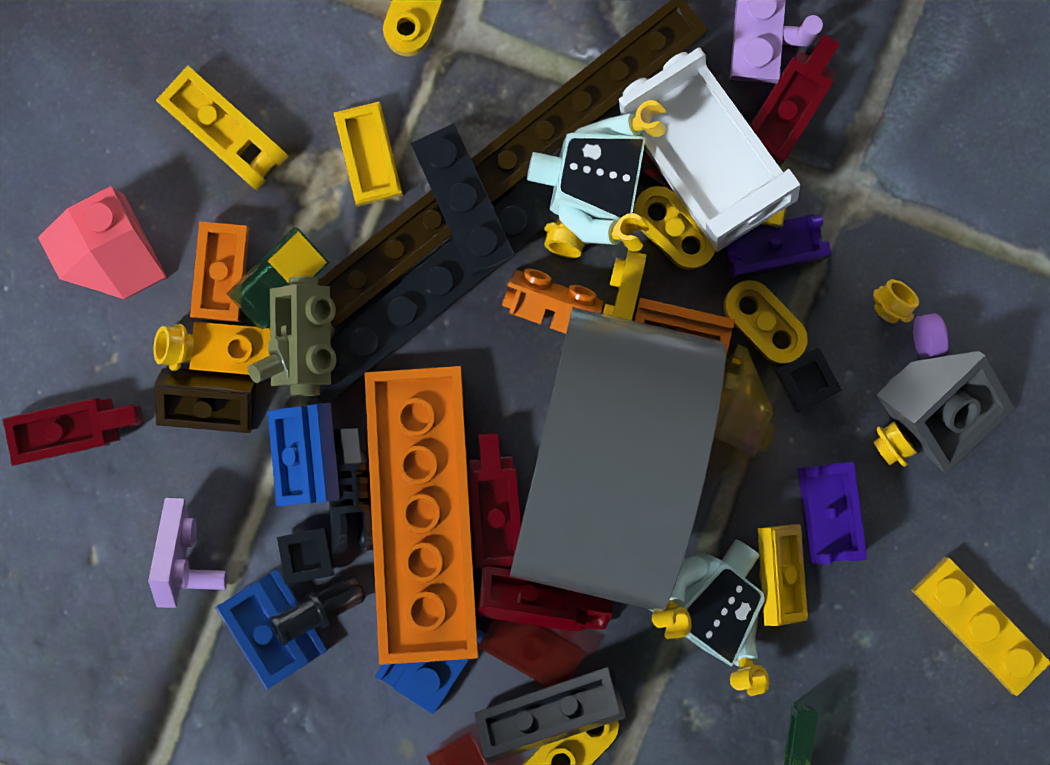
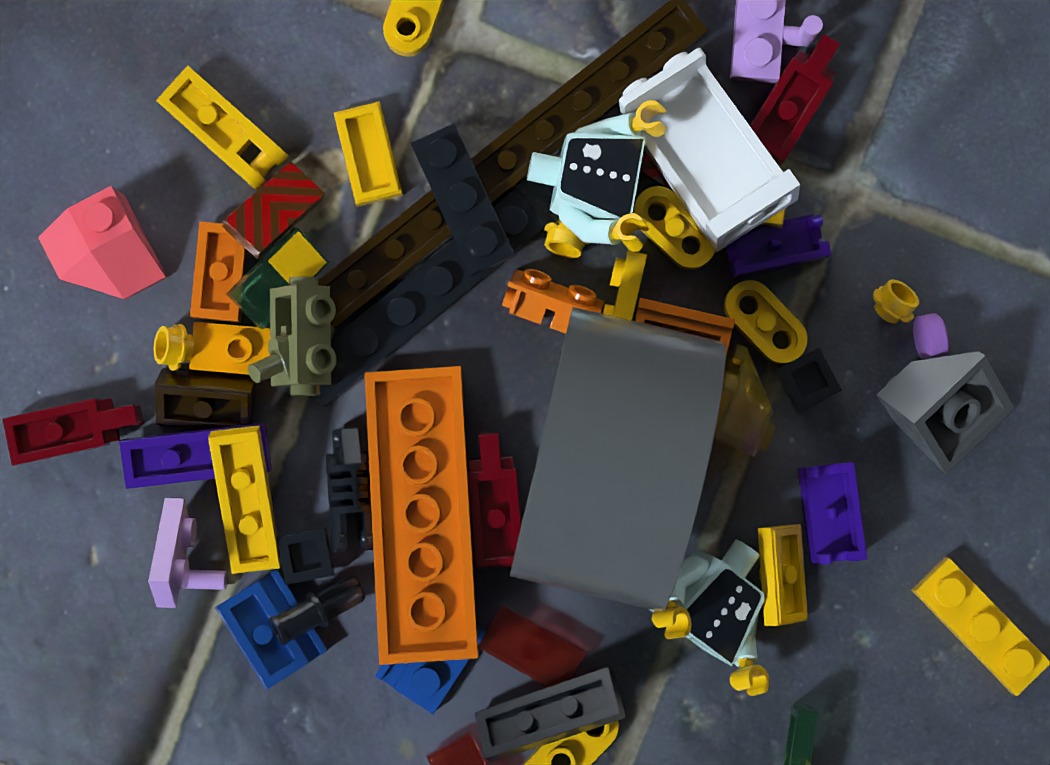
blue plate [267,403,340,506] -> none
dark red hinge [477,566,612,631] -> none
yellow plate [873,421,917,467] -> none
none -> dark purple plate [119,422,272,489]
none -> yellow plate [208,426,281,574]
none -> tile [222,161,325,260]

